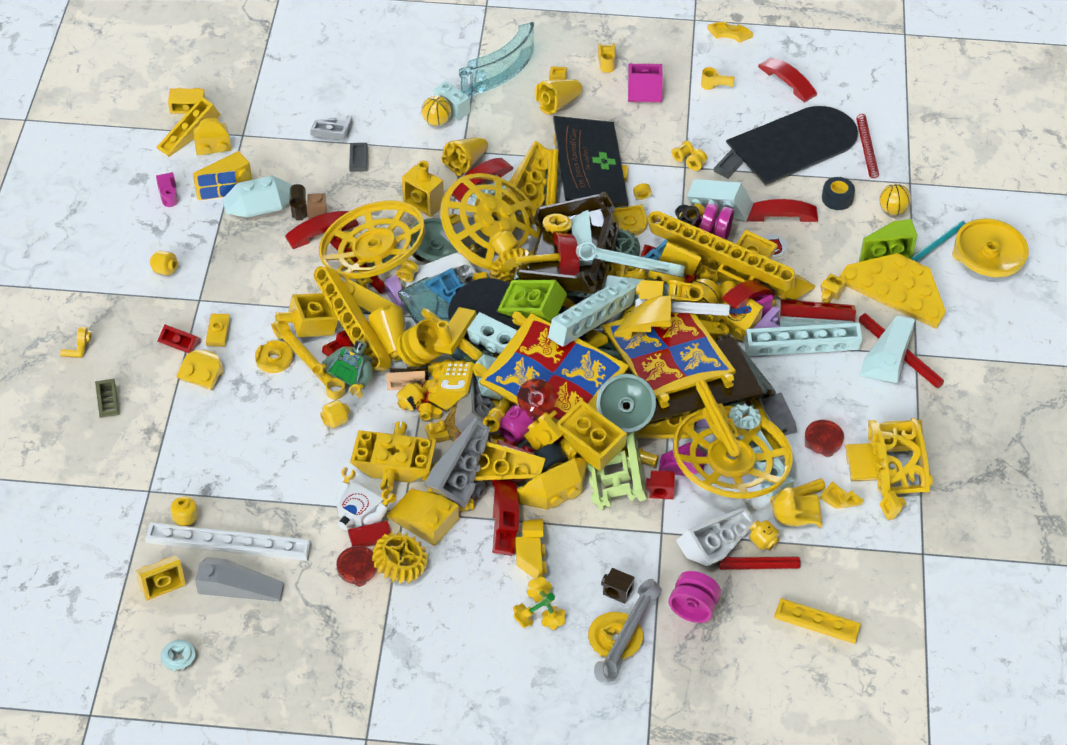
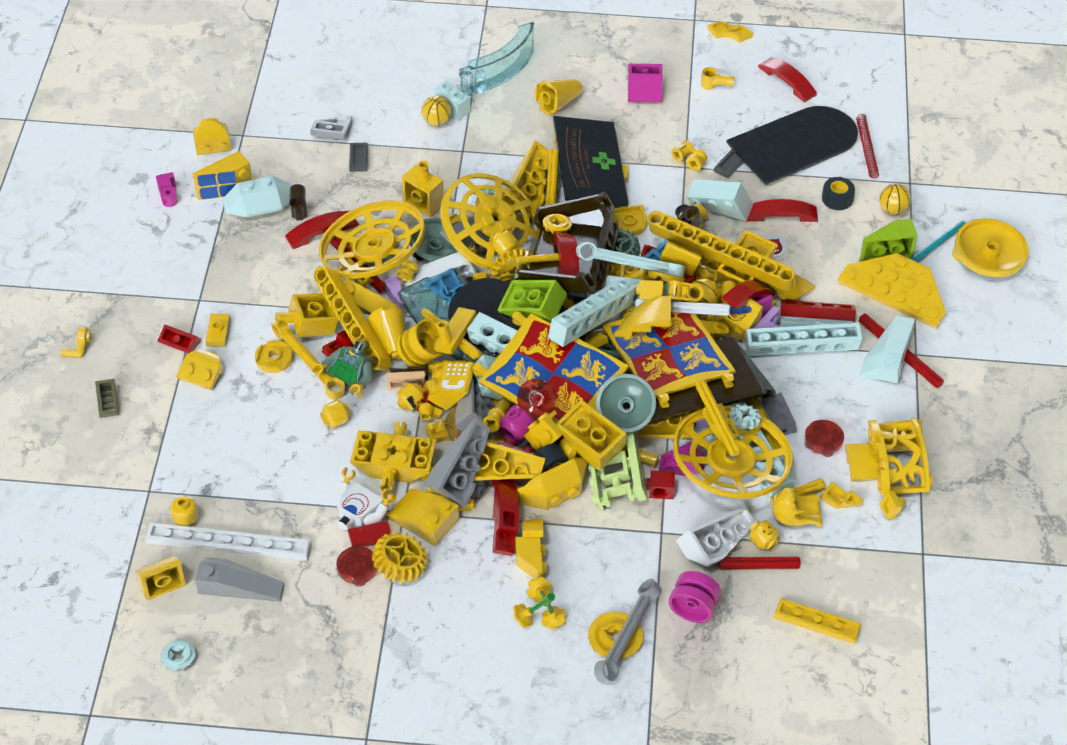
yellow head [150,250,178,276] -> none
yellow slope [156,97,221,157] -> none
yellow brick [168,88,206,114] -> none
medium nougat brick [307,193,327,219] -> none
yellow cone [441,137,488,176] -> none
red slope [452,158,514,203] -> none
yellow tile [549,66,567,80] -> none
light aqua slope [571,210,593,266] -> none
yellow piece [598,43,615,73] -> none
dark brown brick [601,568,635,604] -> none
yellow tile [633,183,652,200] -> none
dark pink wheel [700,203,734,240] -> none
yellow tile [820,279,841,303] -> none
yellow piece [826,273,847,293] -> none

